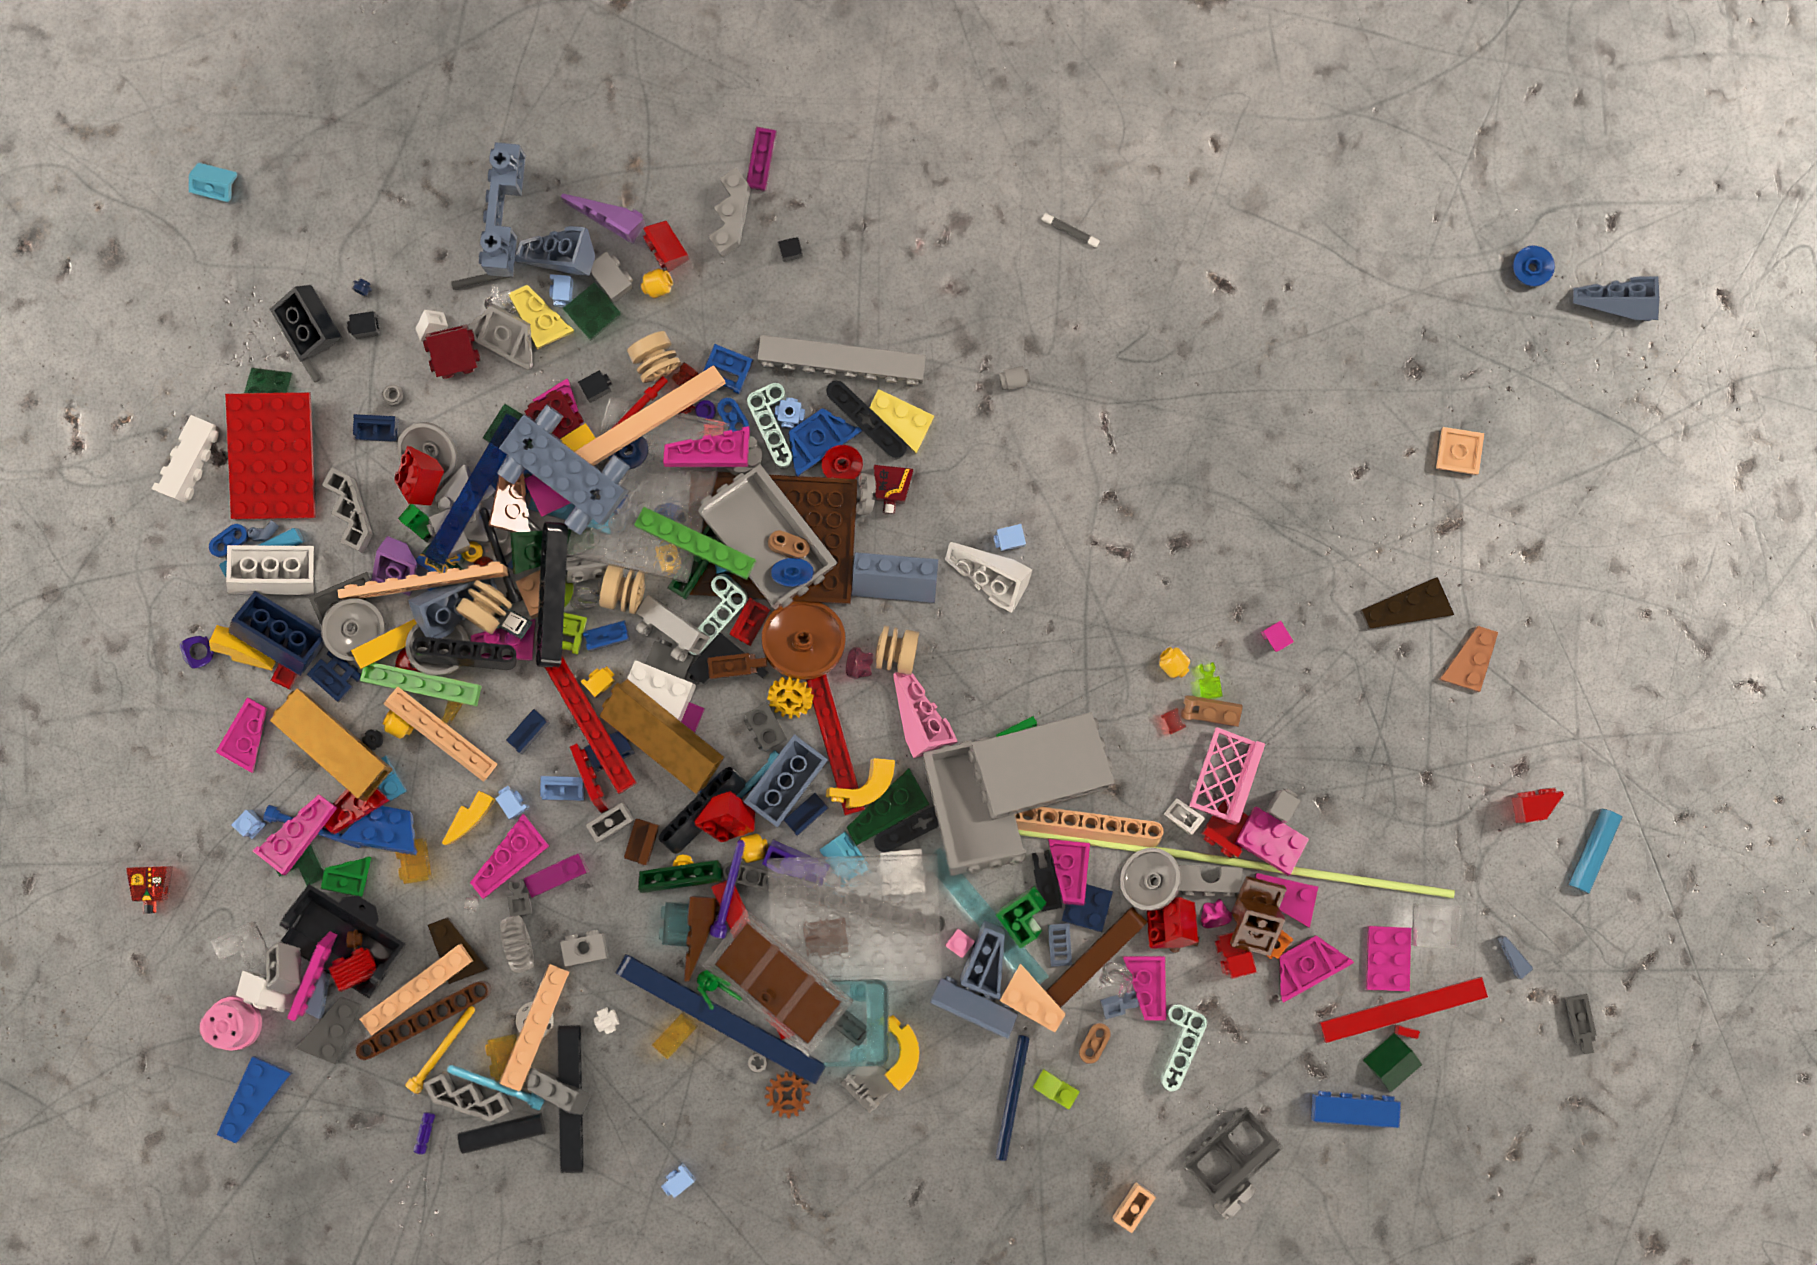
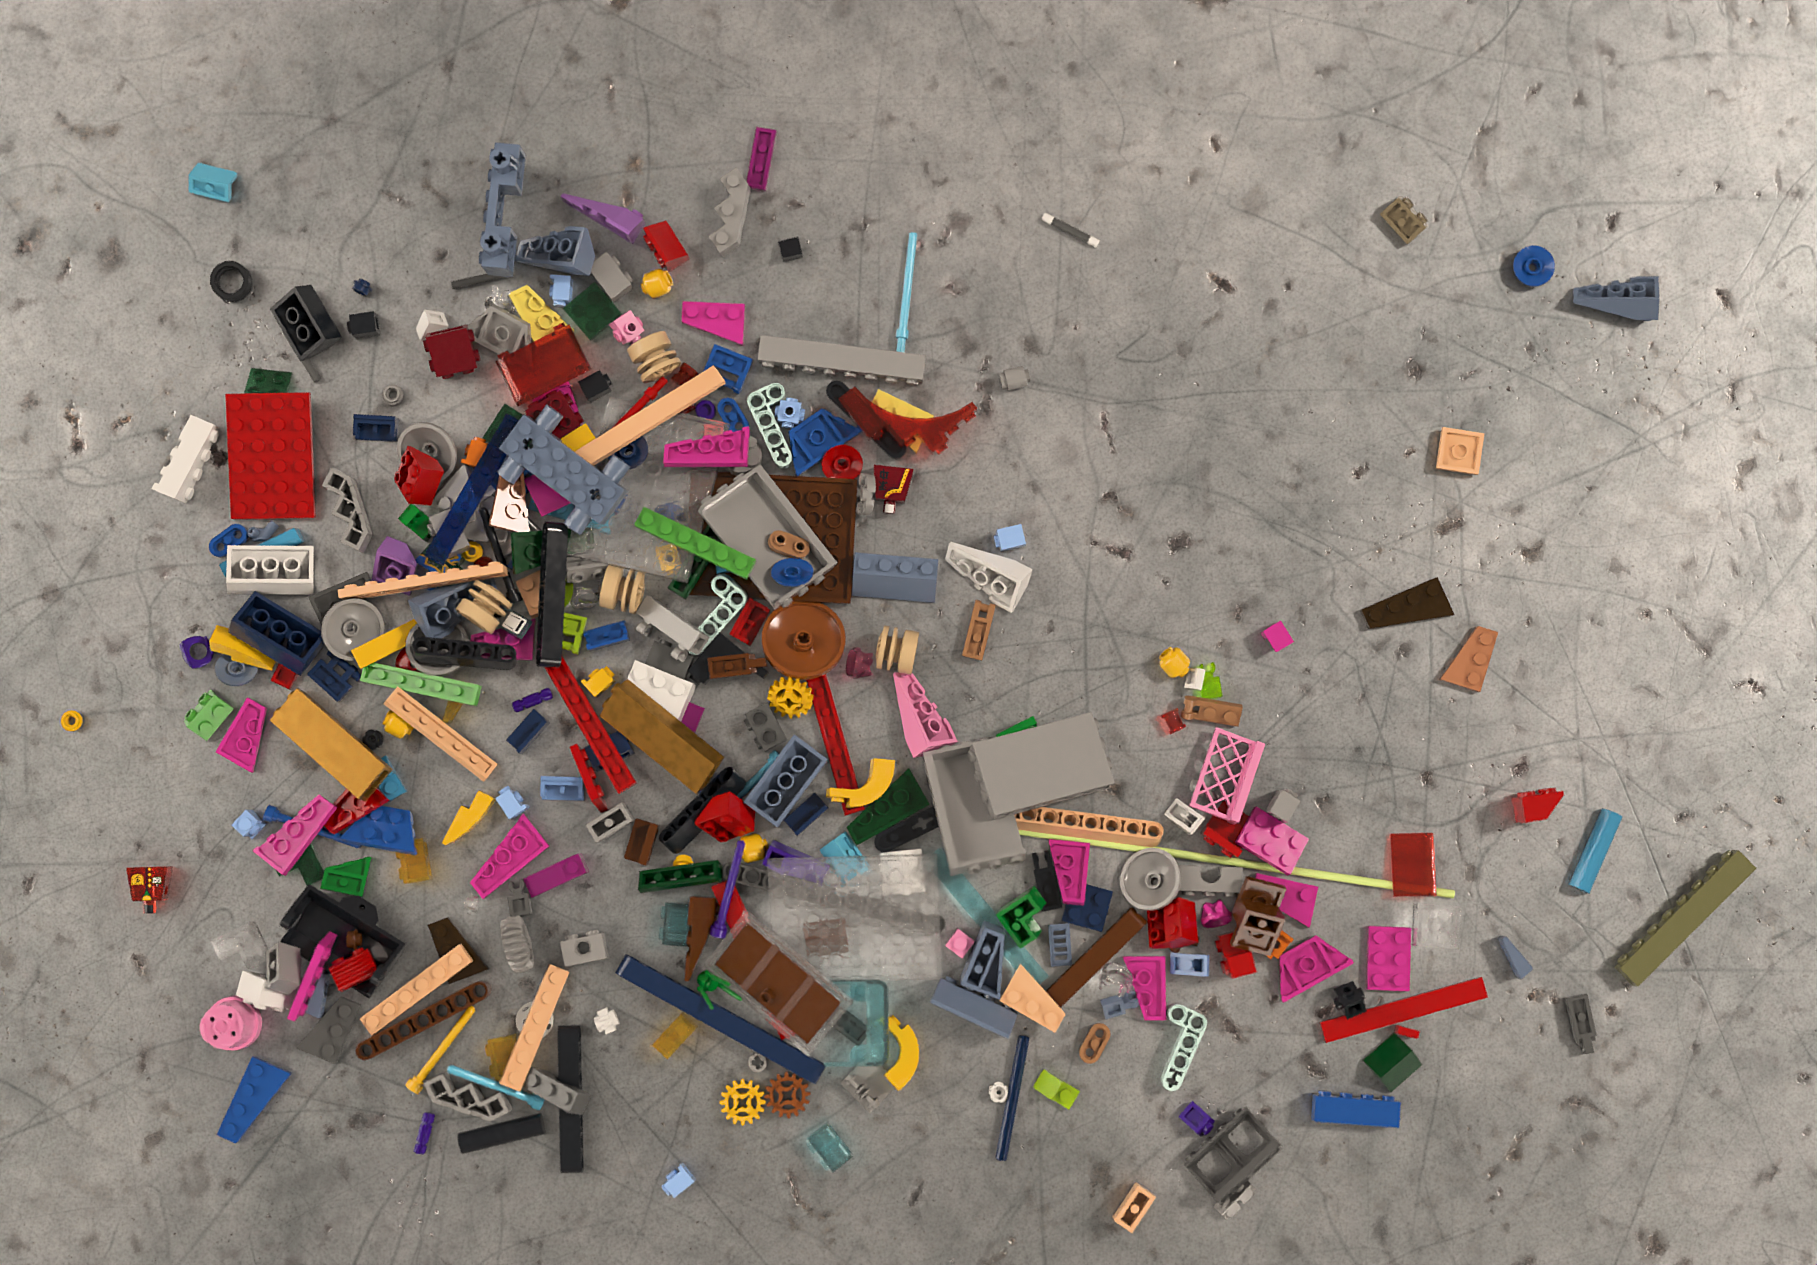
none -> yellow plate [61,710,83,731]
none -> bright green bracket [184,689,234,741]
none -> black tyre [210,261,252,302]
none -> sand blue dish [215,654,258,686]
none -> orange brick [461,437,491,470]
none -> clear red windscreen [495,322,593,407]
none -> dark purple axle [512,688,553,712]
none -> bright pink brick [609,310,645,345]
none -> dark pink wing [682,301,745,346]
none -> yellow gear [720,1078,766,1126]
none -> clear light blue brick [807,1121,853,1172]
none -> clear red arch [838,386,977,456]
none -> medium azure bar [896,232,917,353]
none -> medium nougat plate [962,600,996,661]
none -> white plate [988,1082,1009,1103]
none -> medium blue slope [1170,953,1209,977]
none -> dark purple bracket [1178,1101,1215,1137]
none -> white tile [1184,667,1205,690]
none -> black brick [1333,981,1367,1020]
none -> dark tan bracket [1380,196,1429,245]
none -> clear red piece [1390,833,1437,897]
none -> olive brick [1614,850,1757,987]

